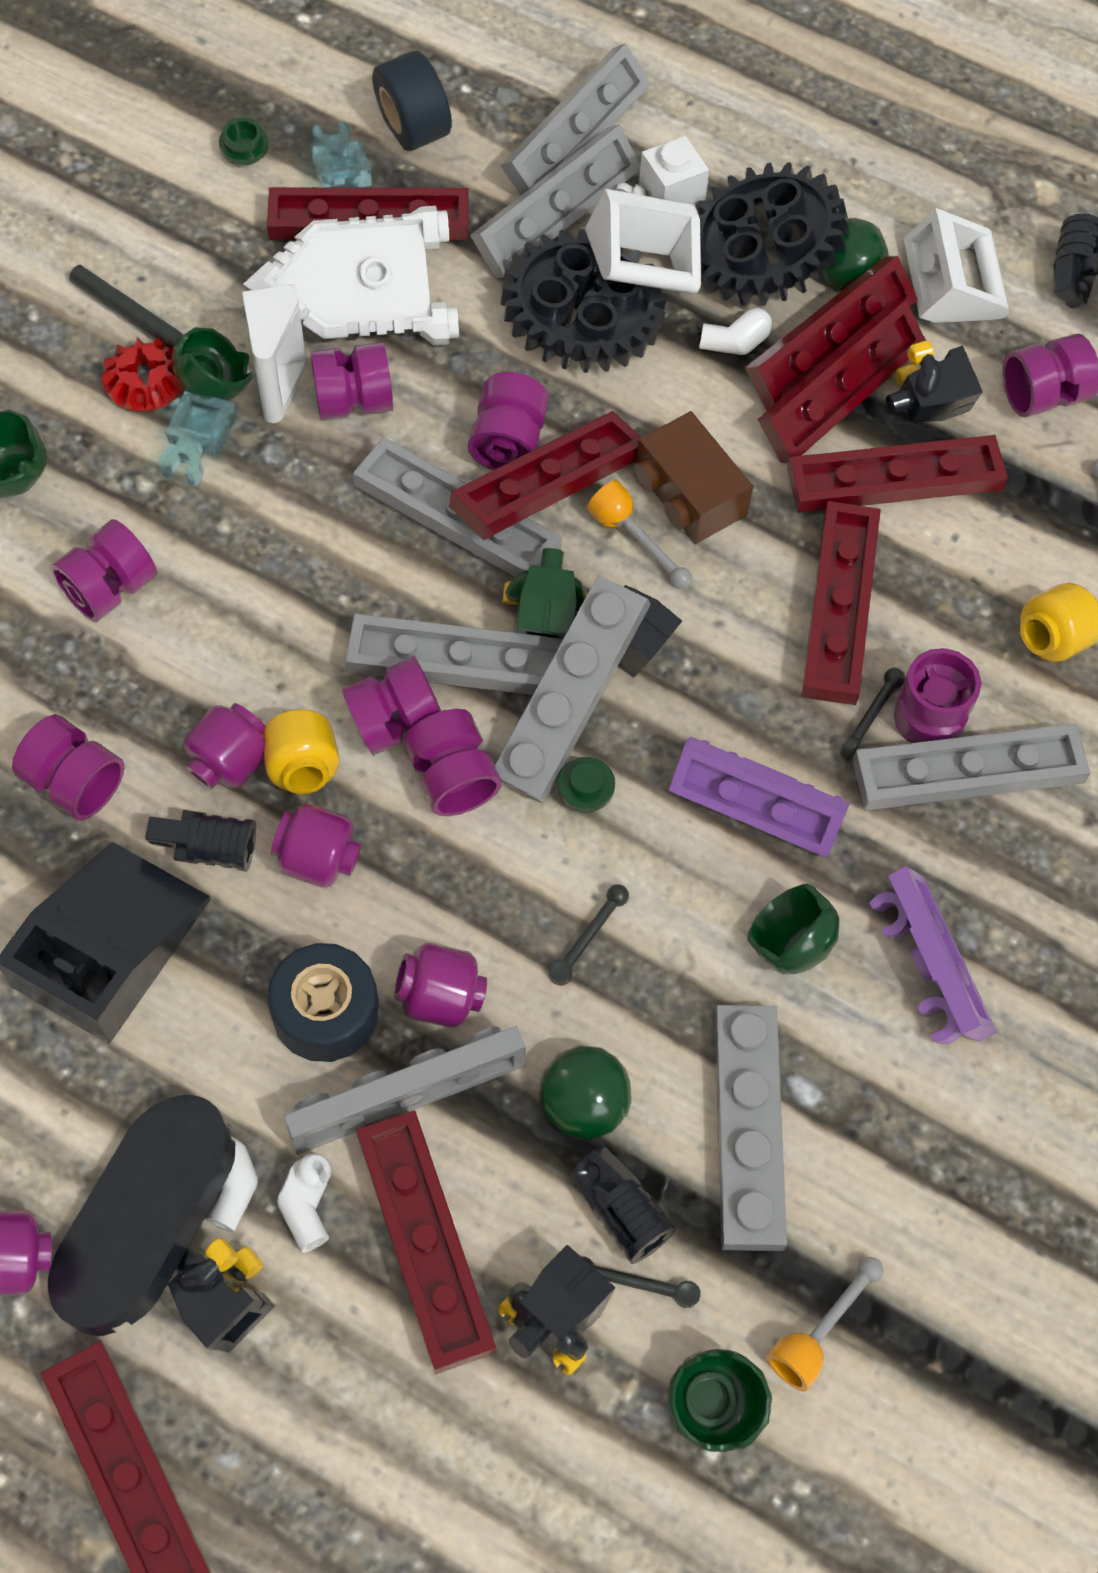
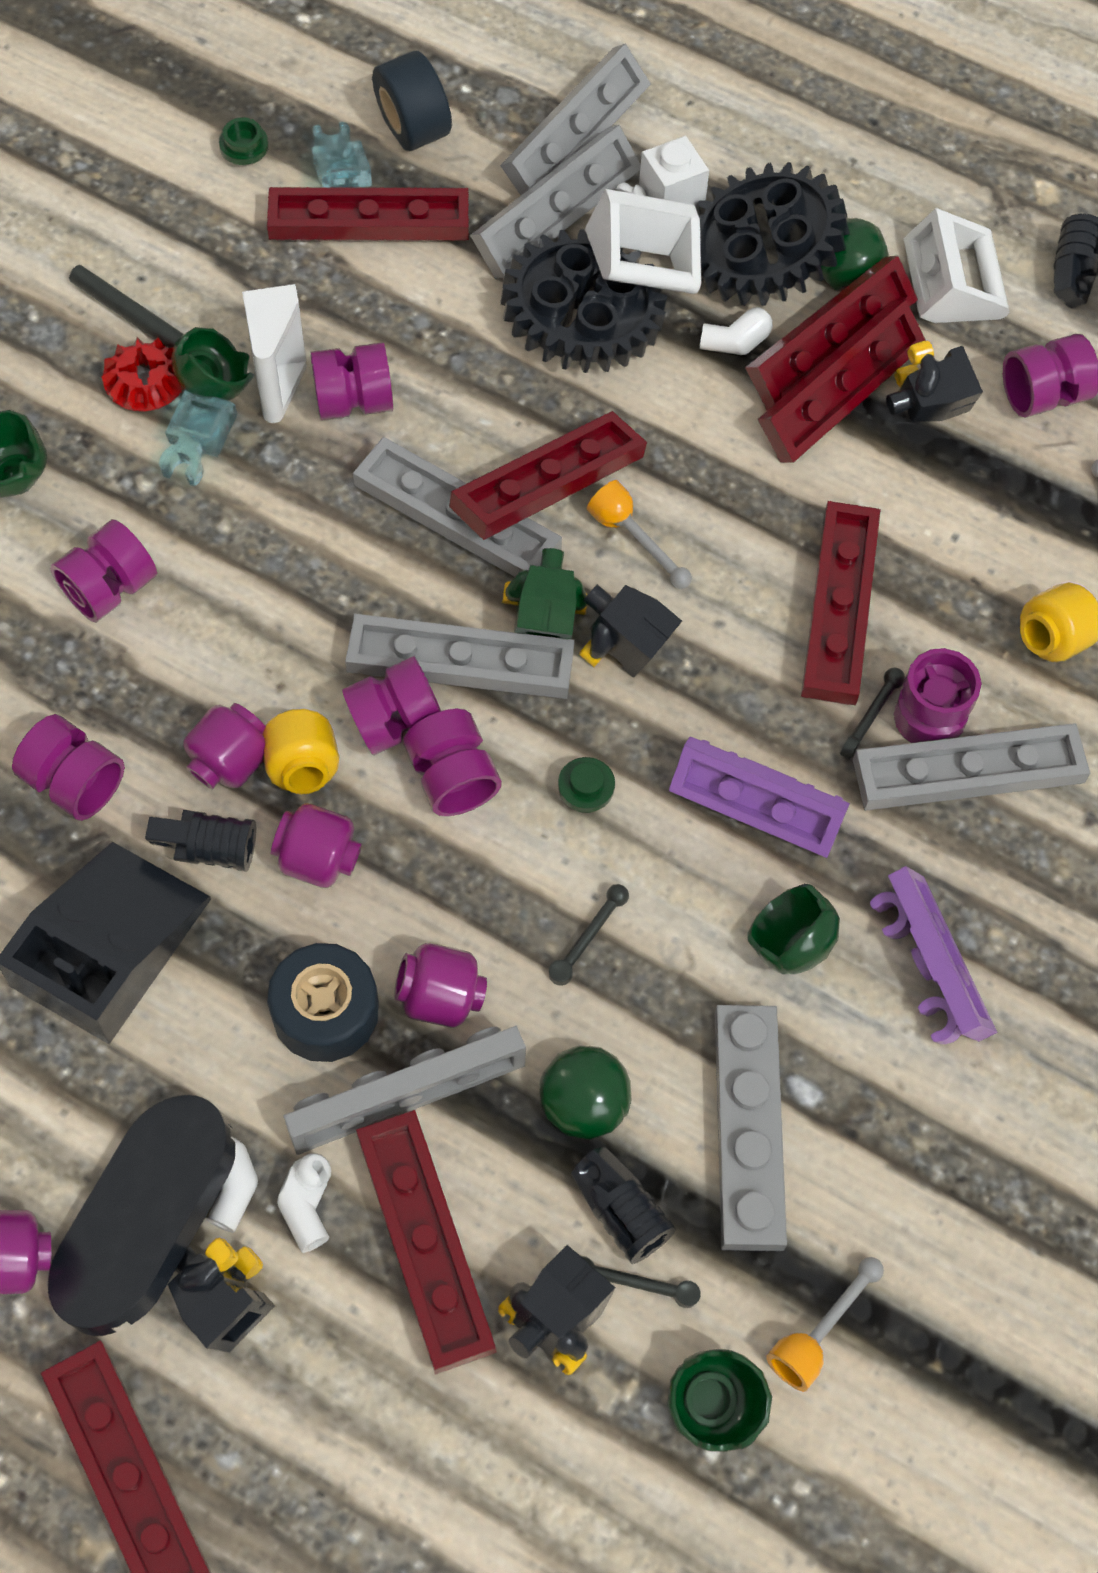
white shield [243,206,459,345] -> none
magenta wheel [468,372,549,470] -> none
light grey plate [495,575,651,803] -> none
reddish brown brick [634,411,753,545] -> none
dark red plate [787,435,1008,513] -> none

